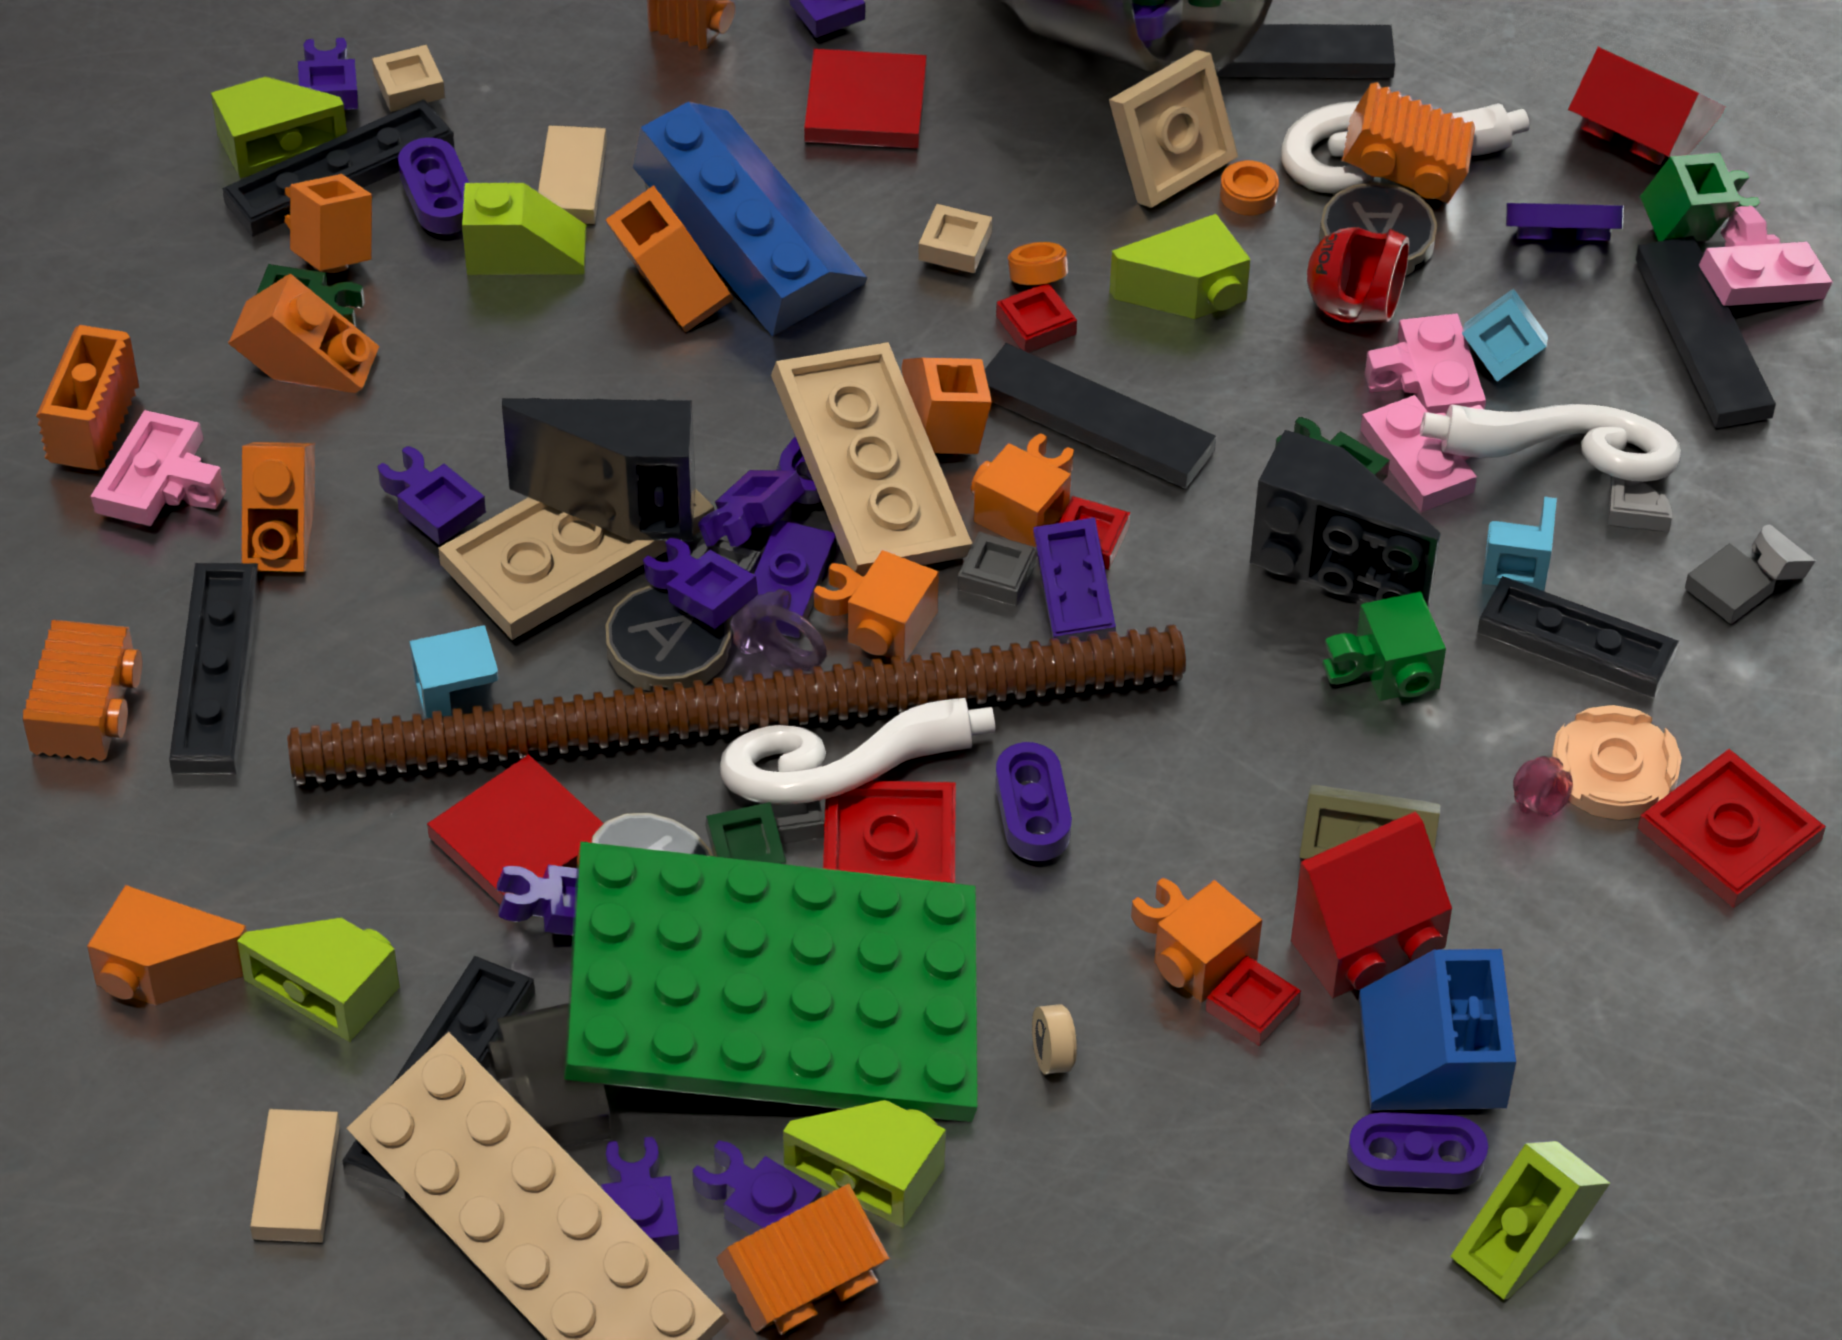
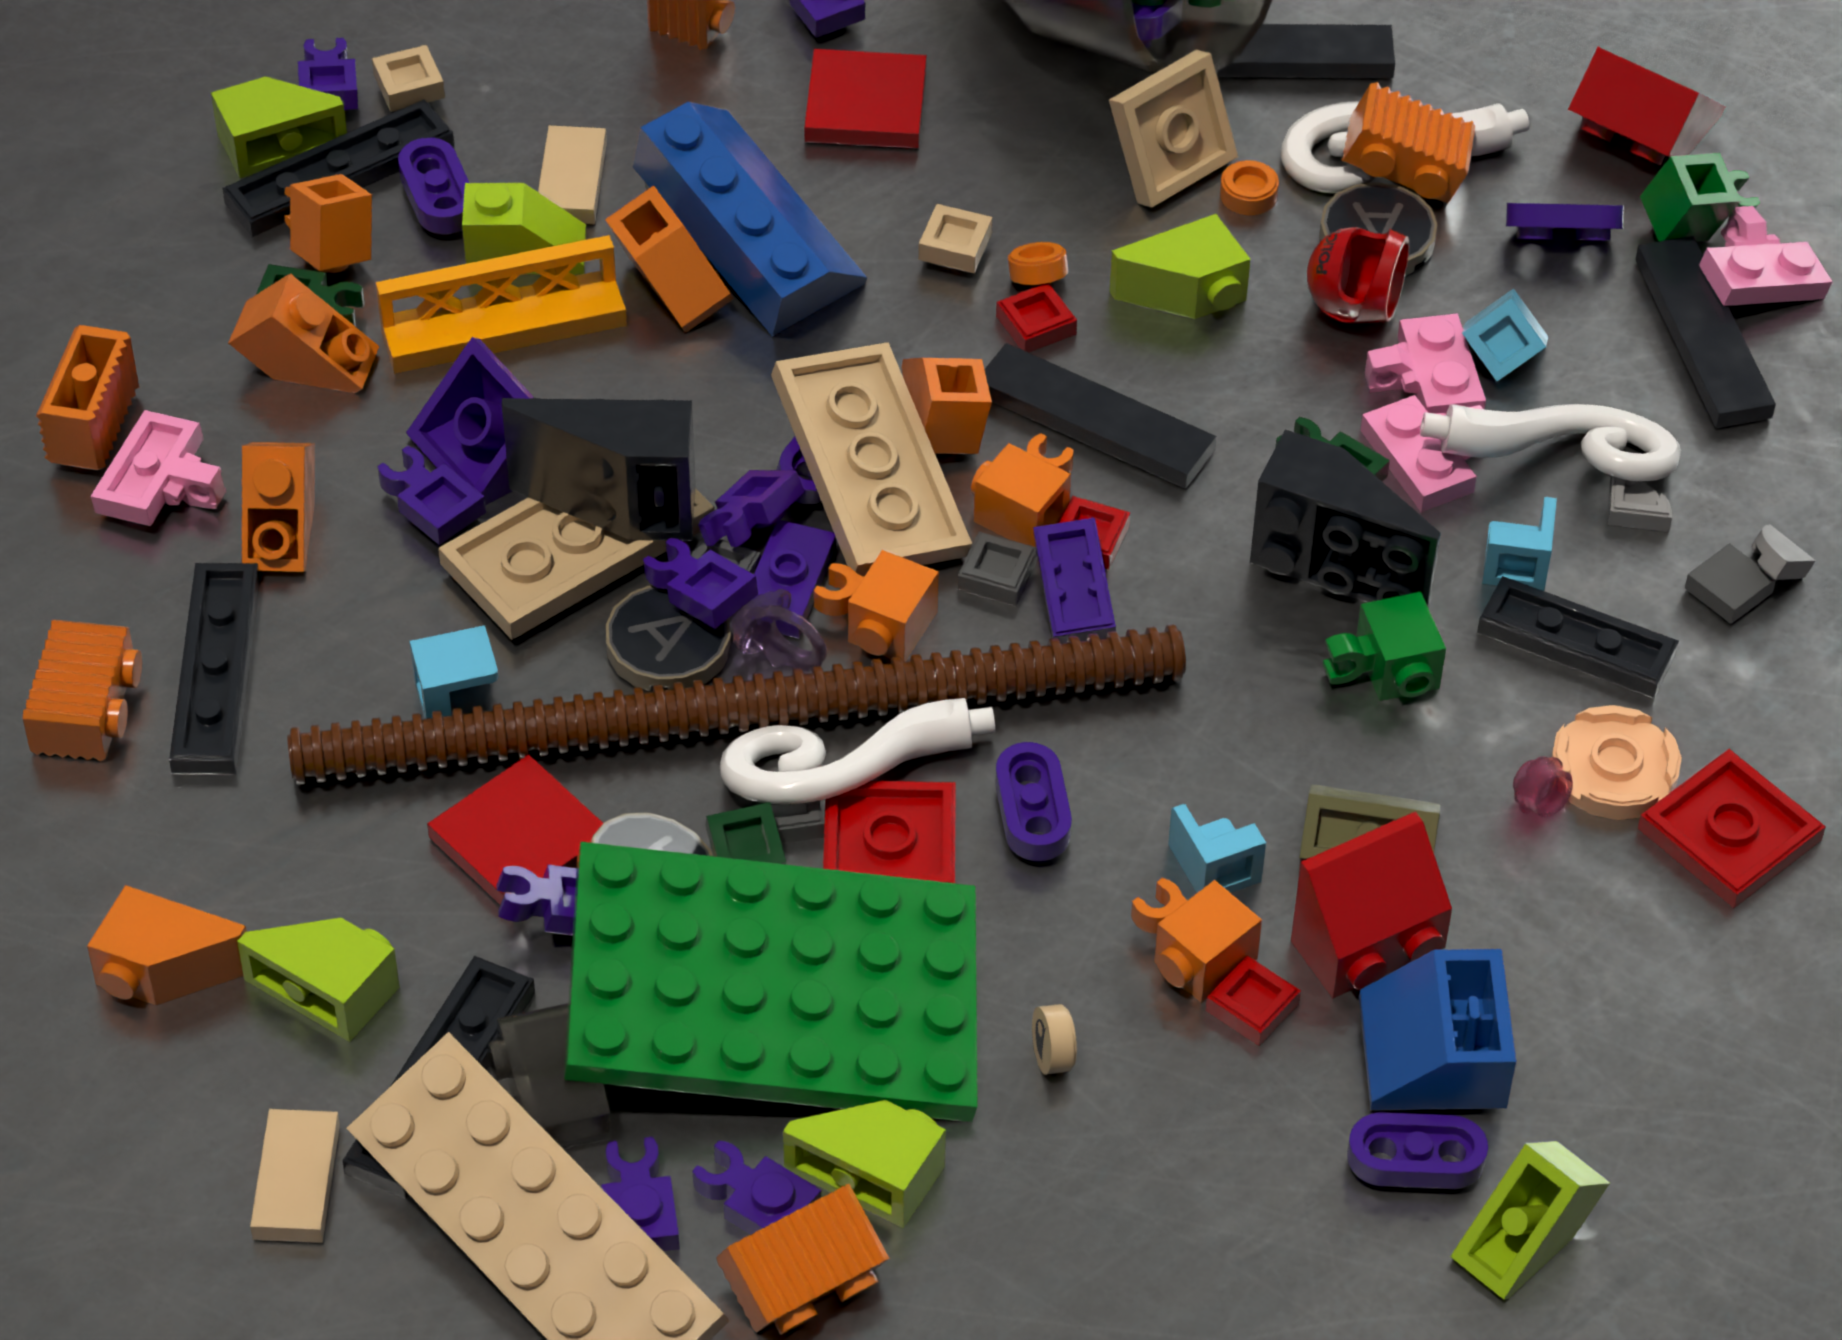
none -> light orange fence [376,235,627,374]
none -> dark purple slope [406,337,534,505]
none -> medium azure panel [1168,804,1266,893]

